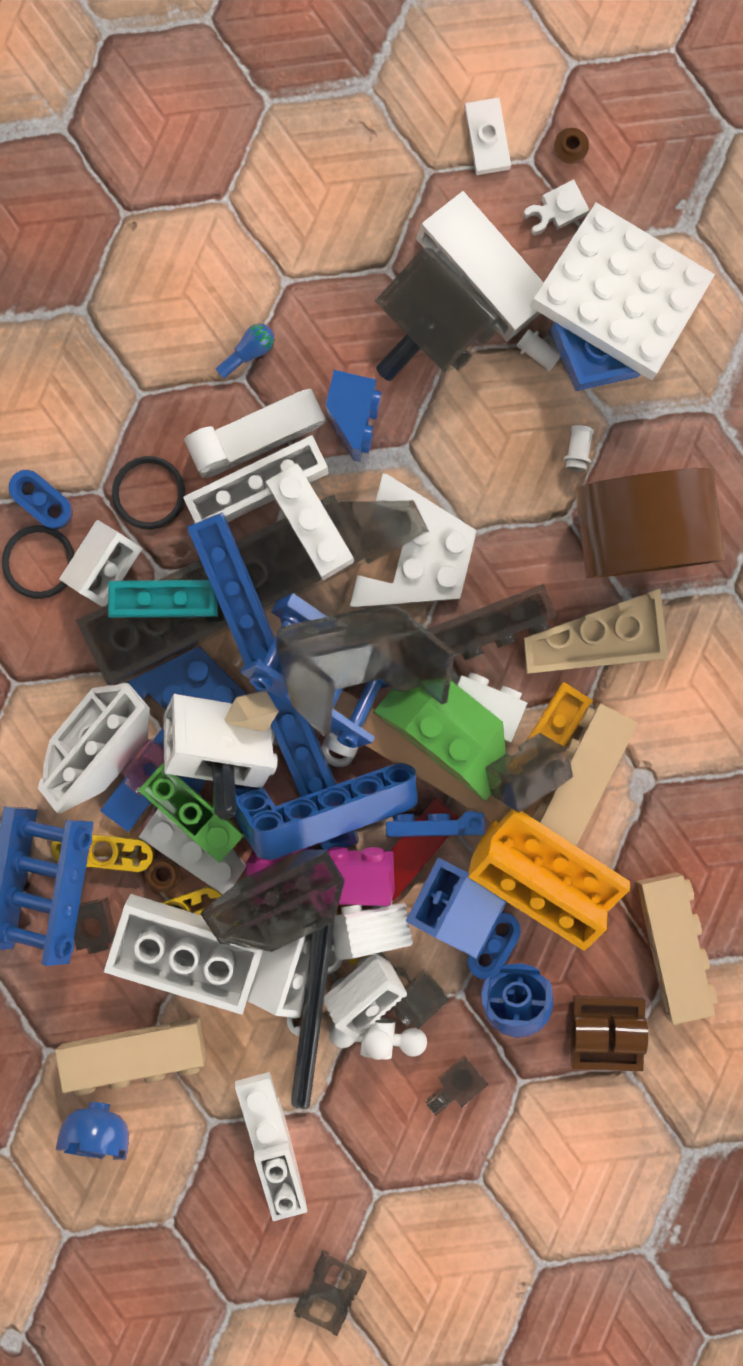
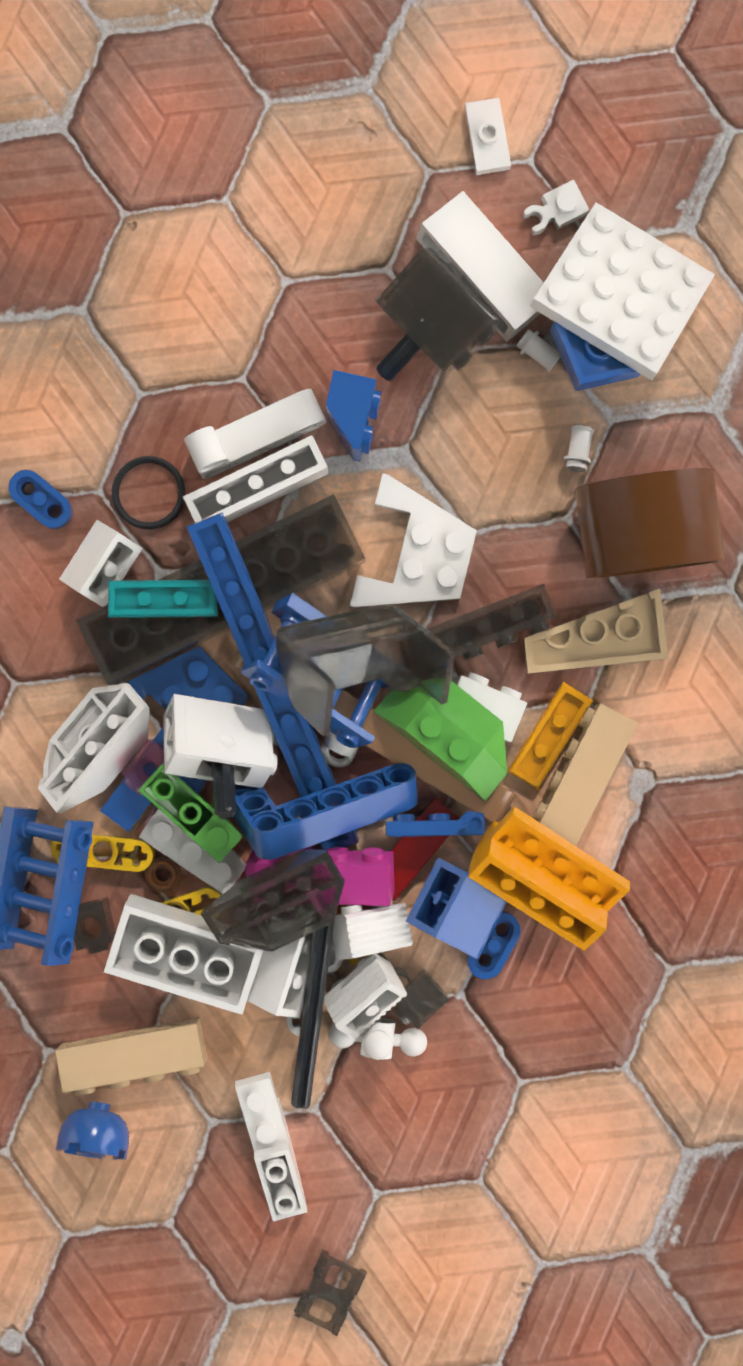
black tyre [2,525,75,599] -> none
blue piece [215,323,275,379] -> none
tan slope [224,691,279,731] -> none
white brick [266,463,354,580] -> none
clear smoke wing [337,500,429,564] -> none
clear smoke plate [425,1055,489,1116] -> none
blue cylinder [481,963,554,1038] -> none
clear smoke brick [485,733,573,813] -> none
reddish brown plate [554,128,589,164] -> none
reddish brown plate [571,995,648,1071] -> none
tan brick [636,872,718,1025] -> none

